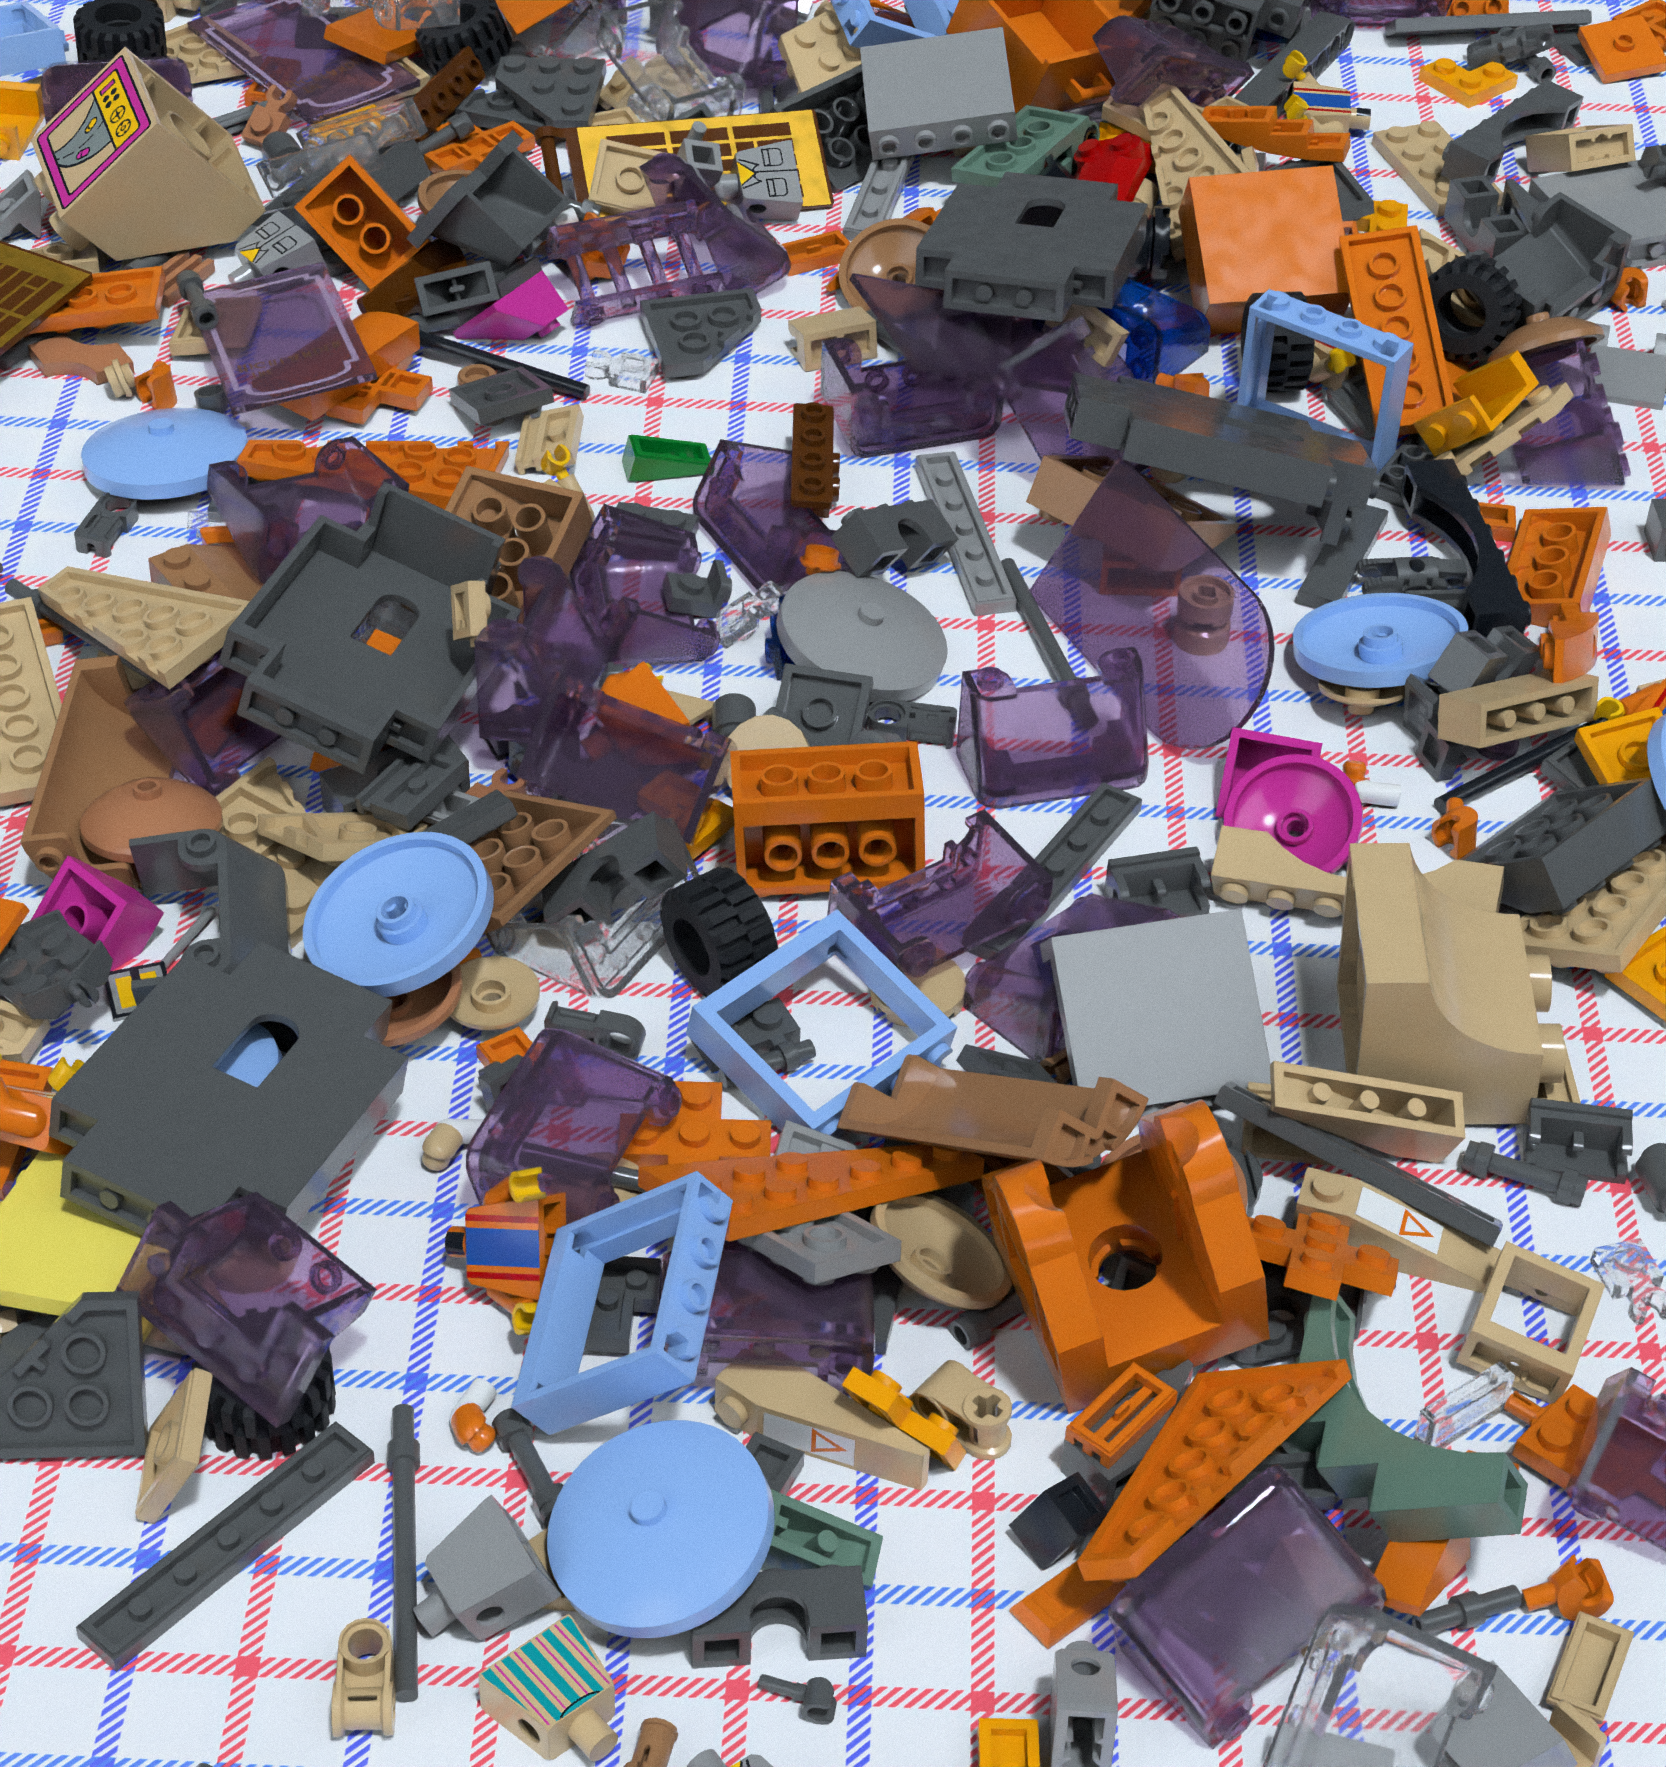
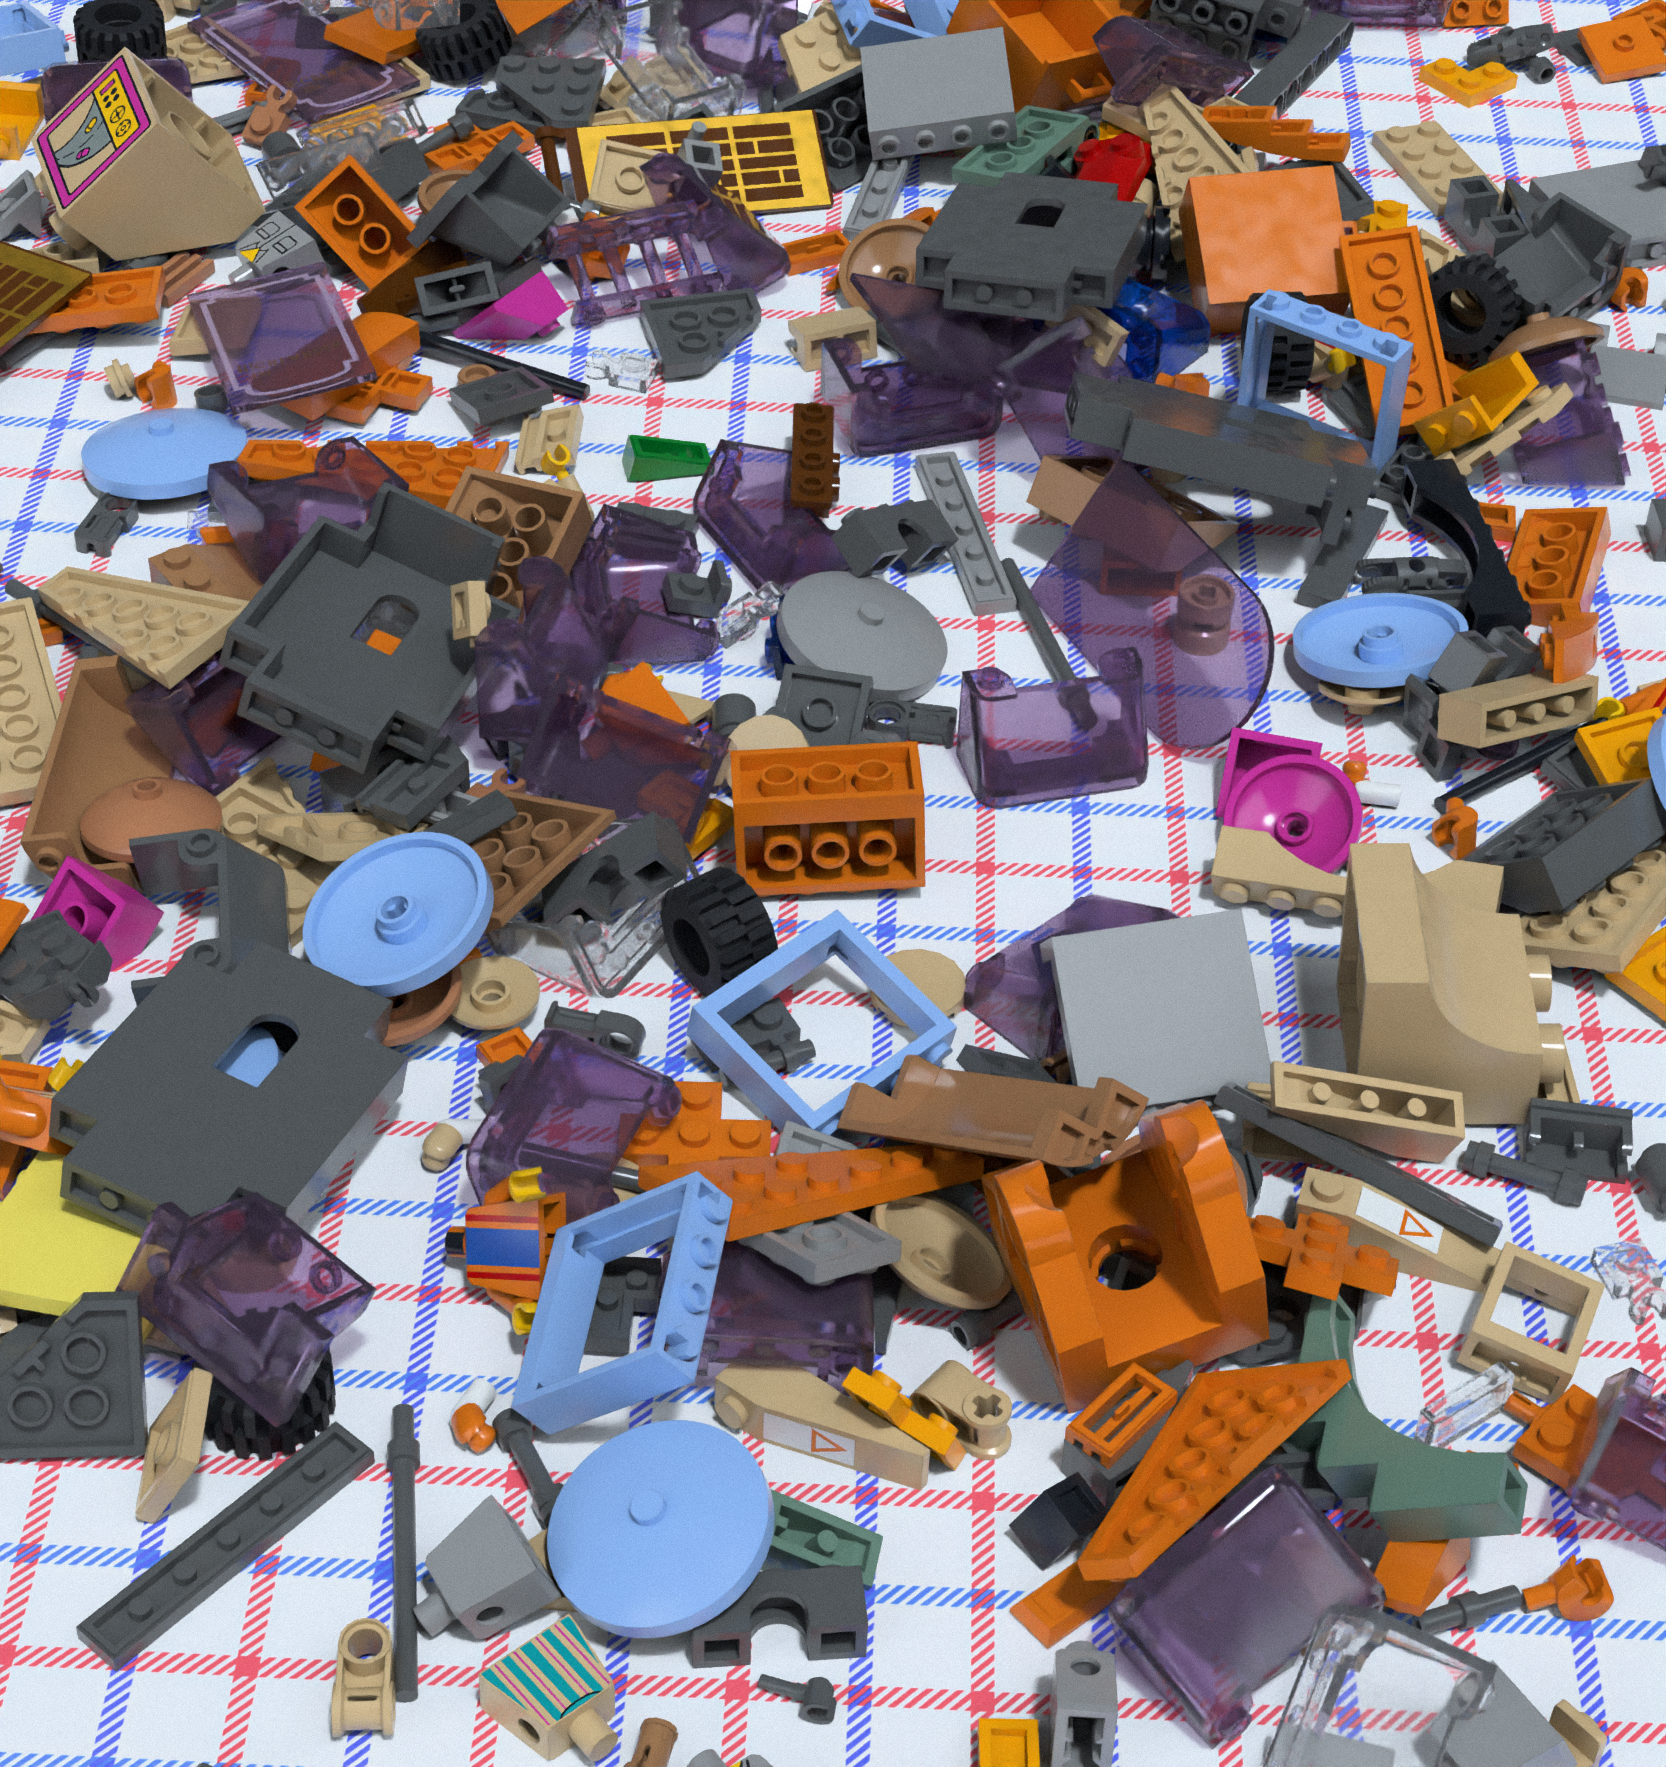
nougat tile [28,334,135,385] -> none
piece [105,906,216,1022] -> none
dark grey bar [176,270,219,330] -> none
reddish brown bracket [399,46,486,143] -> none
light grey torso [714,140,803,221] -> none
dark grey plate [746,1432,805,1495] -> none
orange plate [799,544,841,575] -> none
clear purple windscreen [827,809,1054,979] -> none
dark grey tile [963,782,1142,968] -> none
dark grey hinge [1104,846,1211,927] -> none
torso [1282,50,1371,133] -> none
dark grey tile [1385,9,1592,37] -> none
dark grey arch [1441,80,1584,184] -> none
tan window [1525,124,1636,172] -> none
tan tile [1545,1611,1635,1724] -> none

